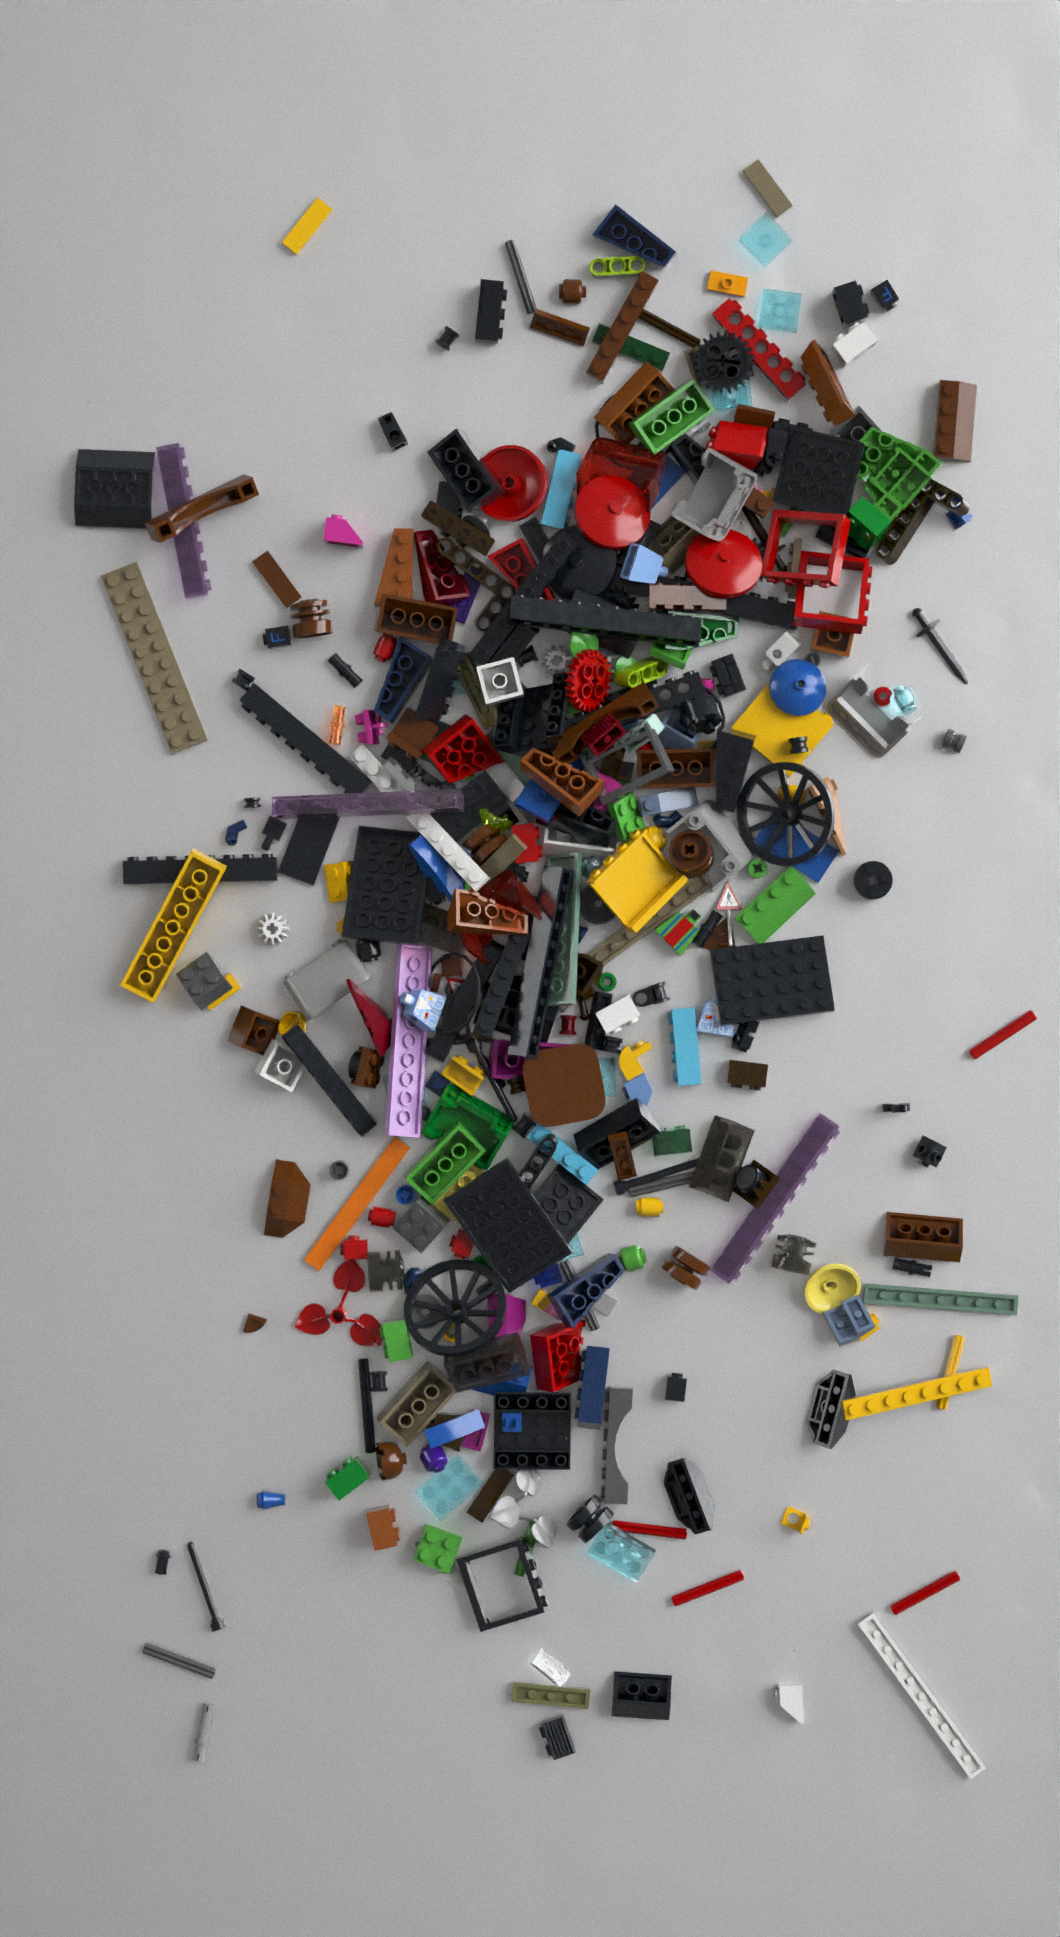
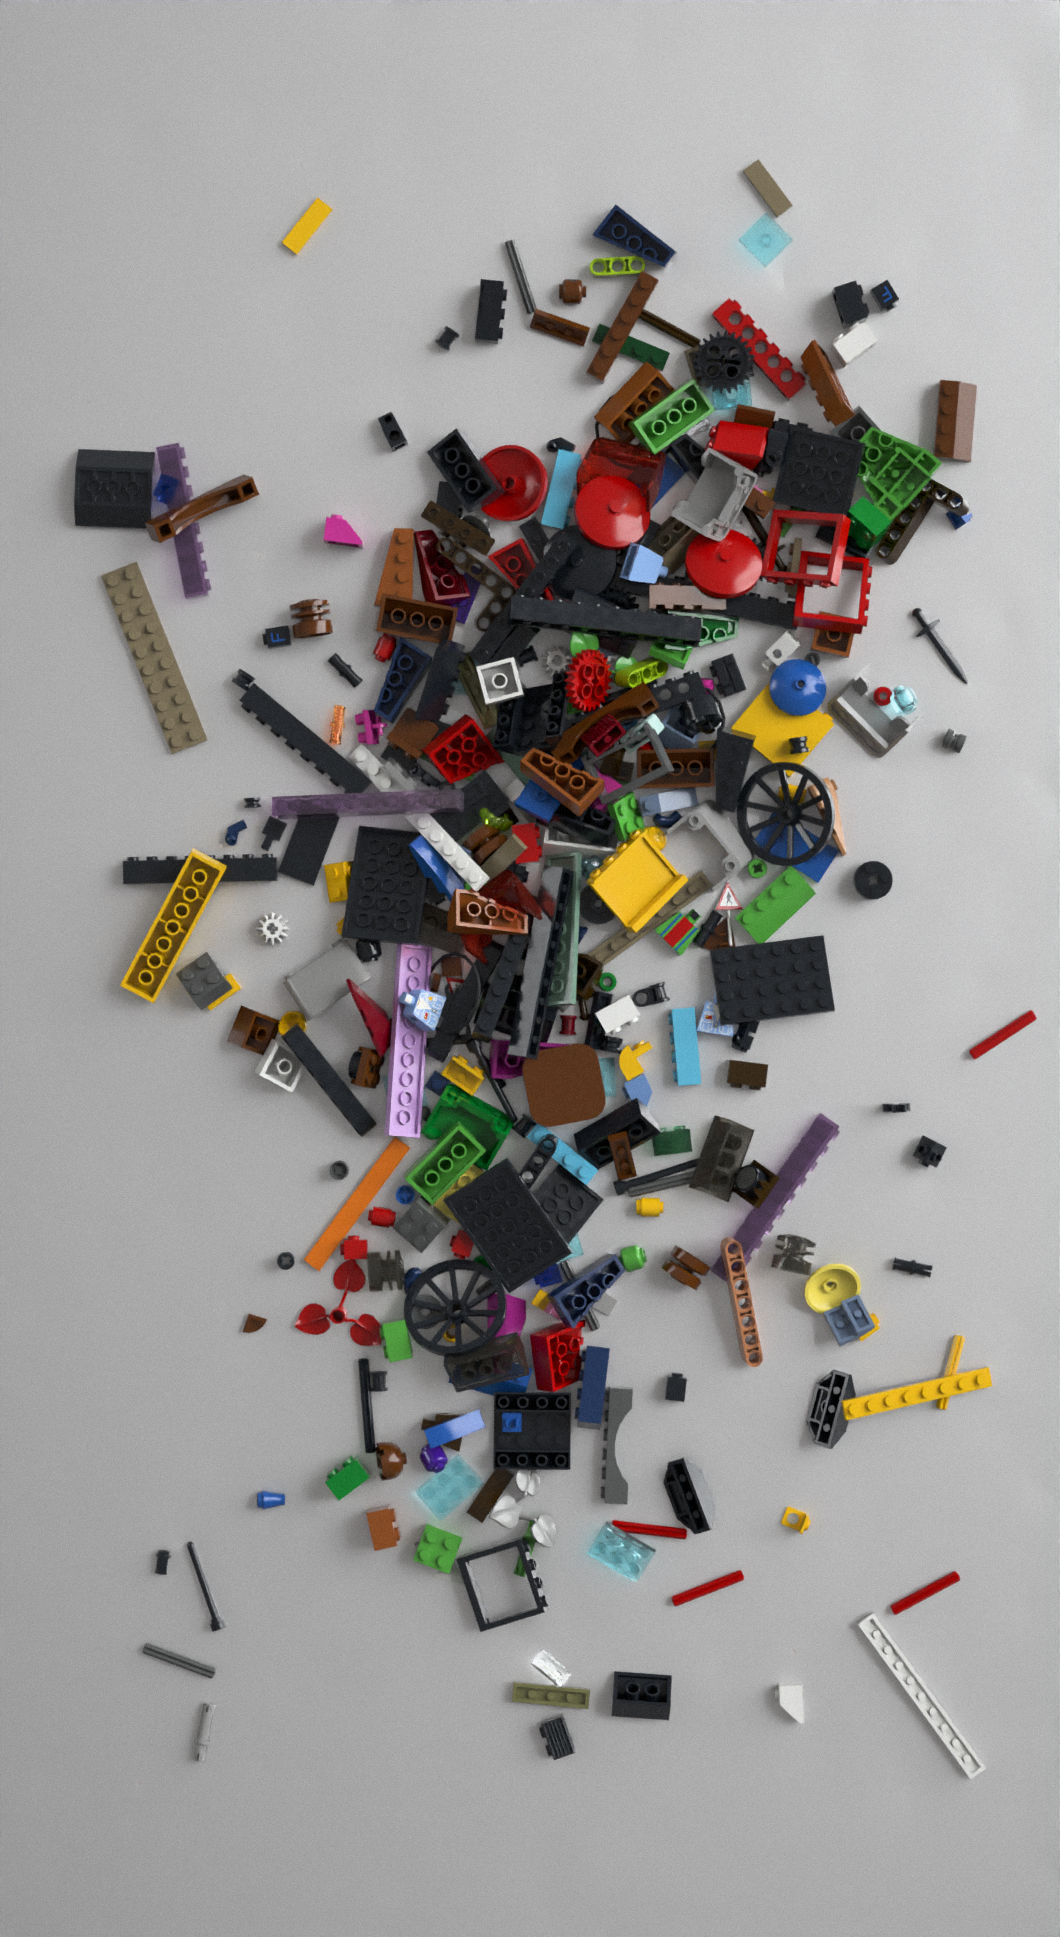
reddish brown tile [252,550,302,609] -> none
reddish brown wedge [264,1159,311,1238] -> none
dark tan slope [377,1360,458,1447] -> none
magenta plate [462,1409,490,1452] -> none
dark brown wheel [507,1076,526,1095] -> none
black wheel [566,1494,614,1543] -> none
reddish brown wheel [669,830,714,878] -> none
light orange plate [707,270,748,297] -> none
clear light blue plate [758,289,802,333] -> none
sand green plate [863,1283,1018,1315] -> none
reddish brown slope [883,1212,963,1263] -> none
none -> clear blue brick [153,473,181,505]
none -> black bush [277,1252,295,1270]
none -> nougat beam [720,1237,763,1367]

